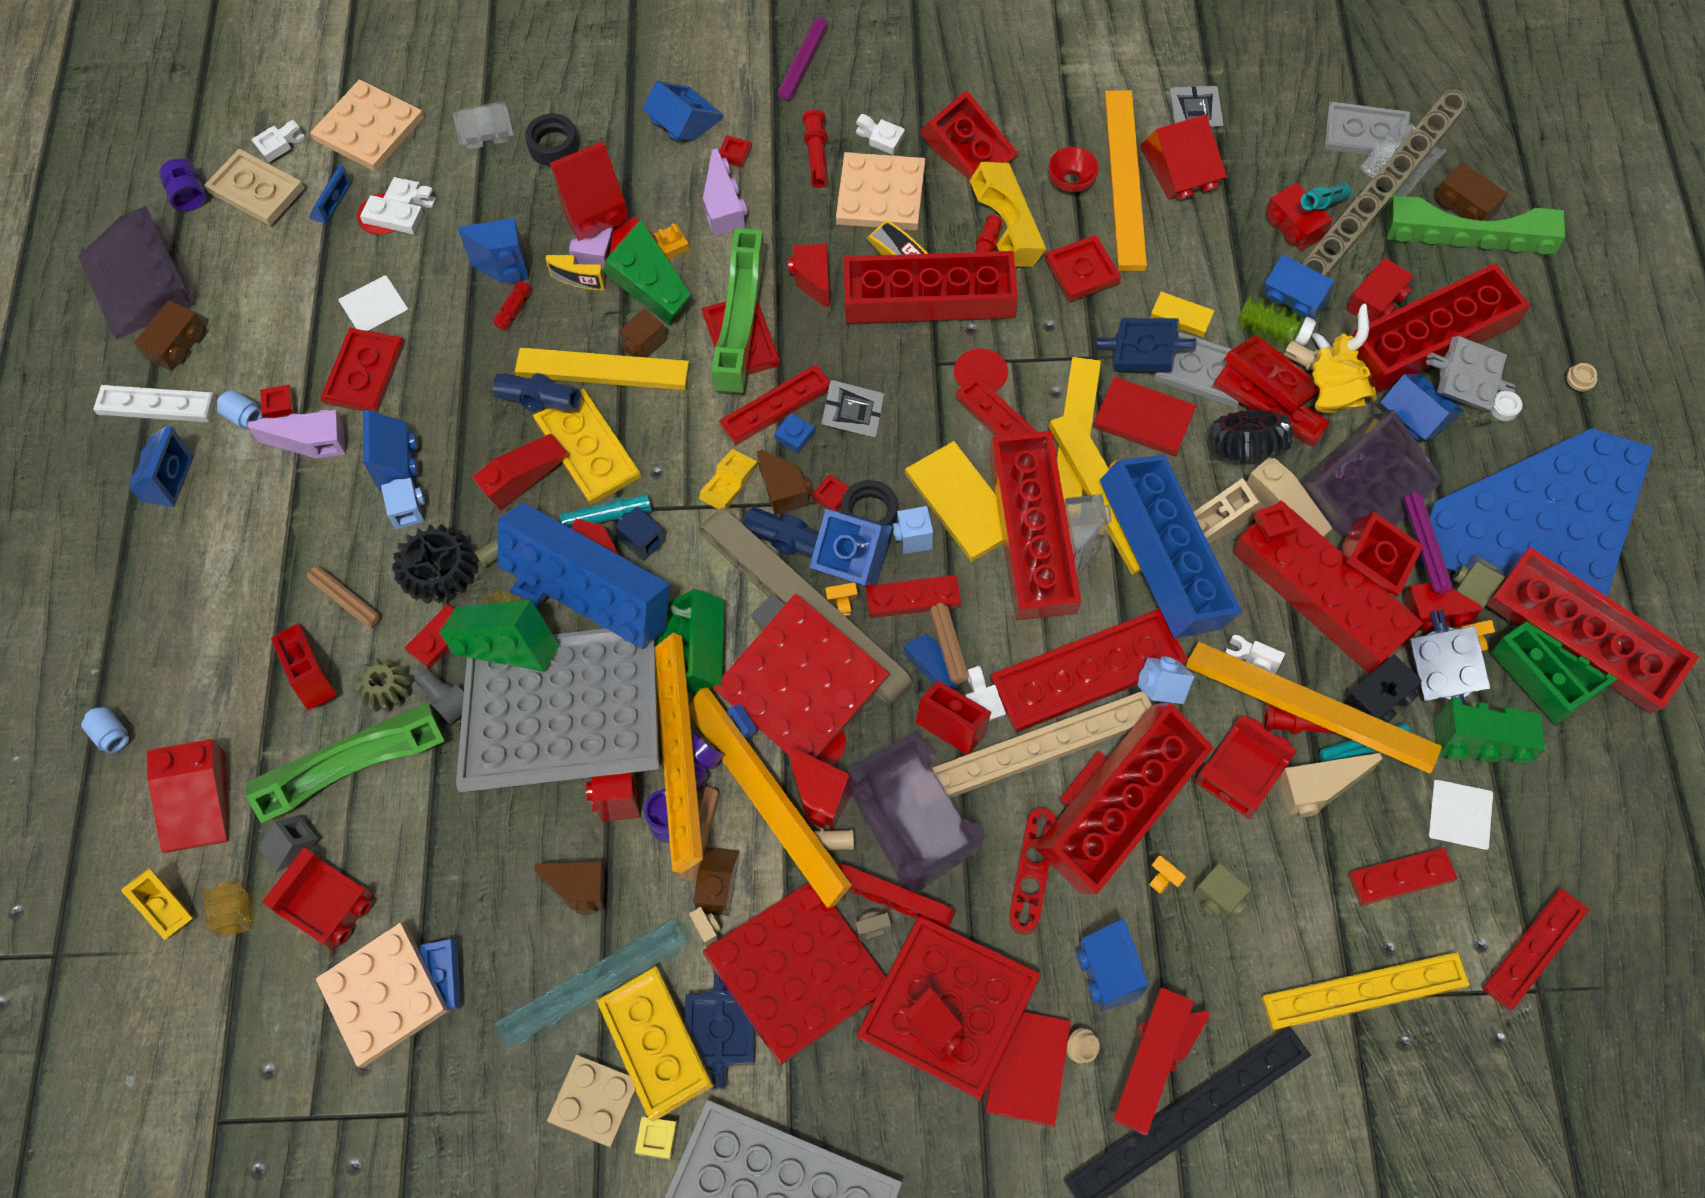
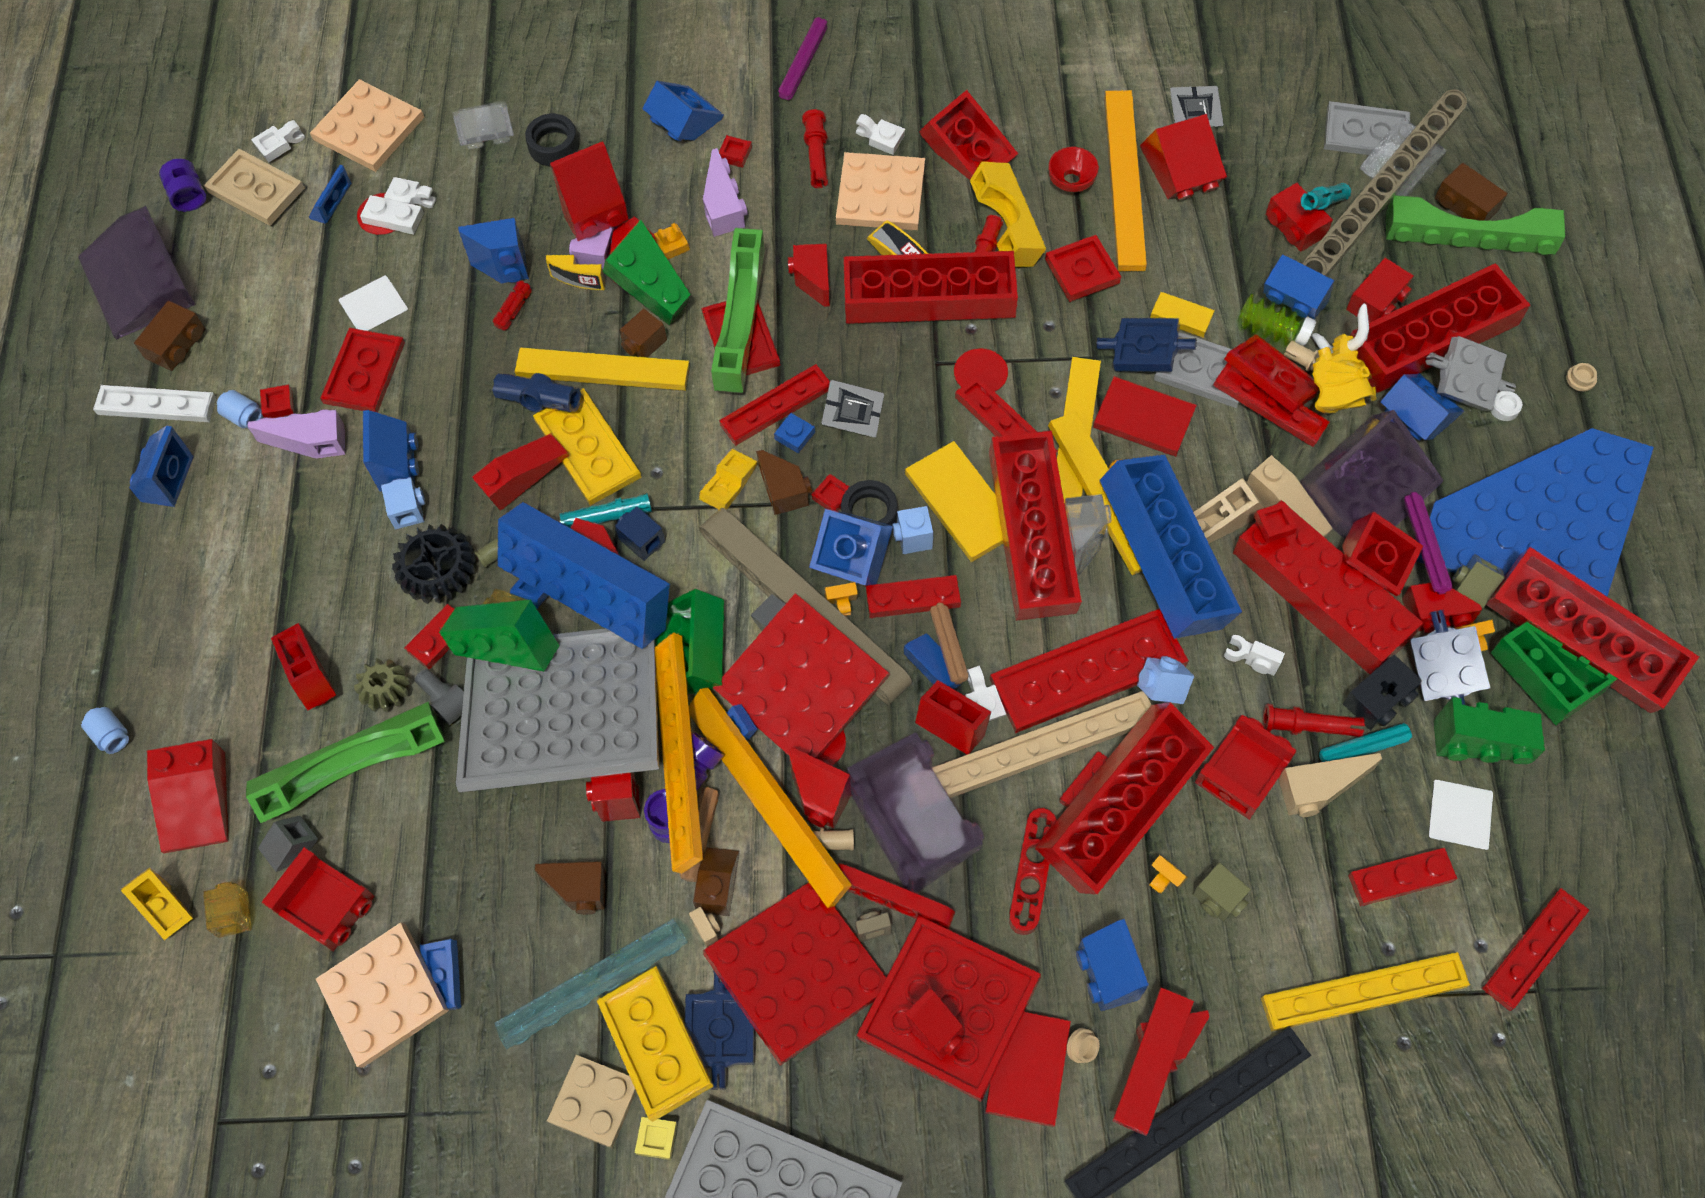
medium nougat axle [307,566,380,628] -> none
dark blue piece [743,506,819,558] -> none
light orange tile [1186,642,1442,774] -> none
black gear [1210,409,1293,462] -> none

